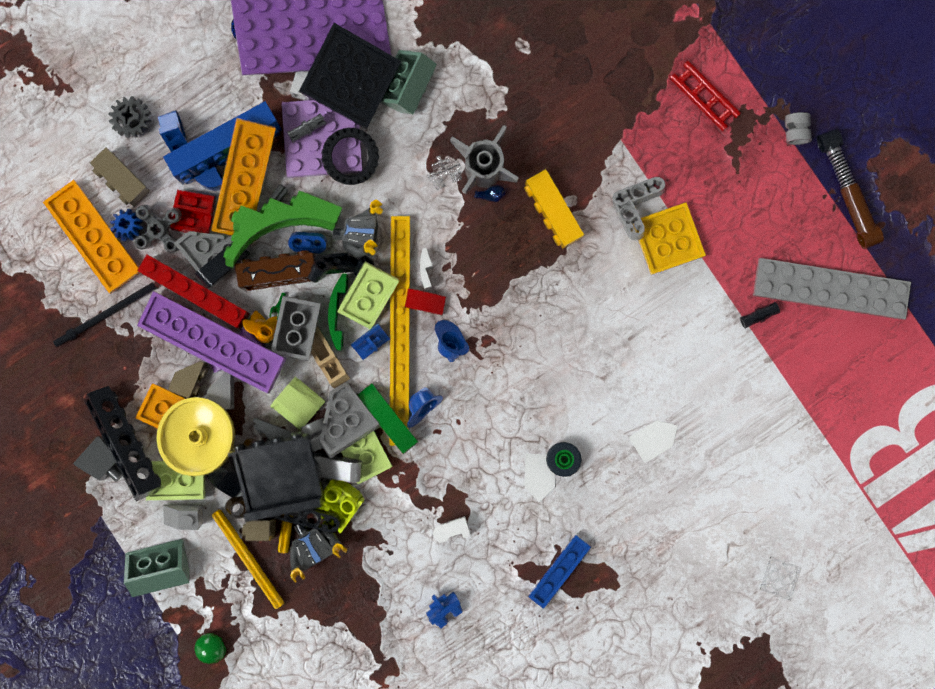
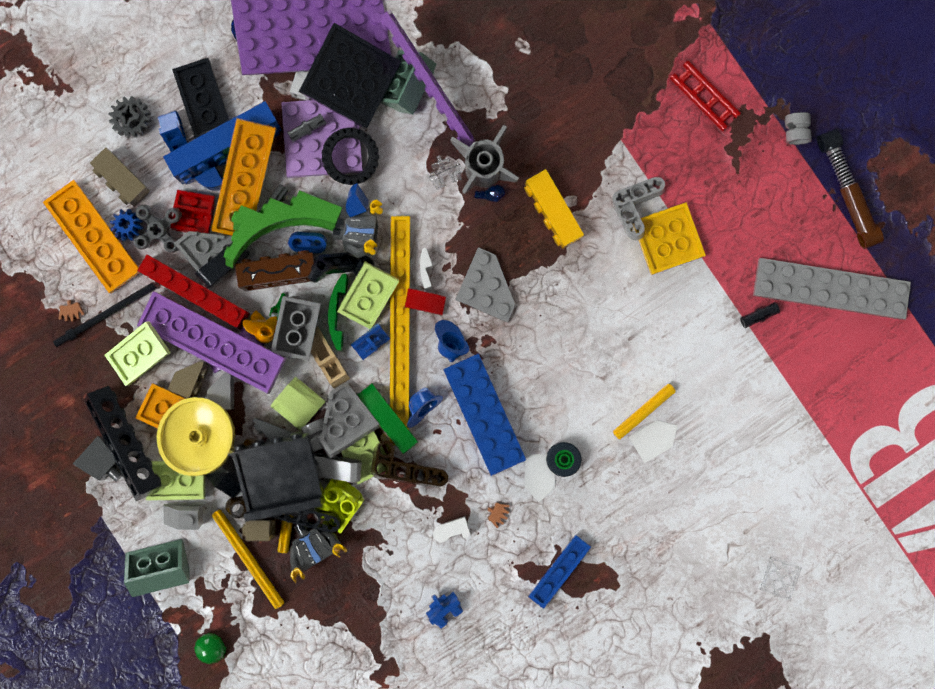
none -> nougat piece [59,300,85,321]
none -> yellowish green plate [105,321,171,386]
none -> black plate [172,57,229,139]
none -> blue brick [346,183,369,218]
none -> dark brown beam [371,440,448,488]
none -> medium lavender plate [380,10,475,147]
none -> blue brick [443,353,526,476]
none -> light grey plate [455,247,515,323]
none -> nougat piece [487,502,509,528]
none -> yellow axle [613,384,675,439]

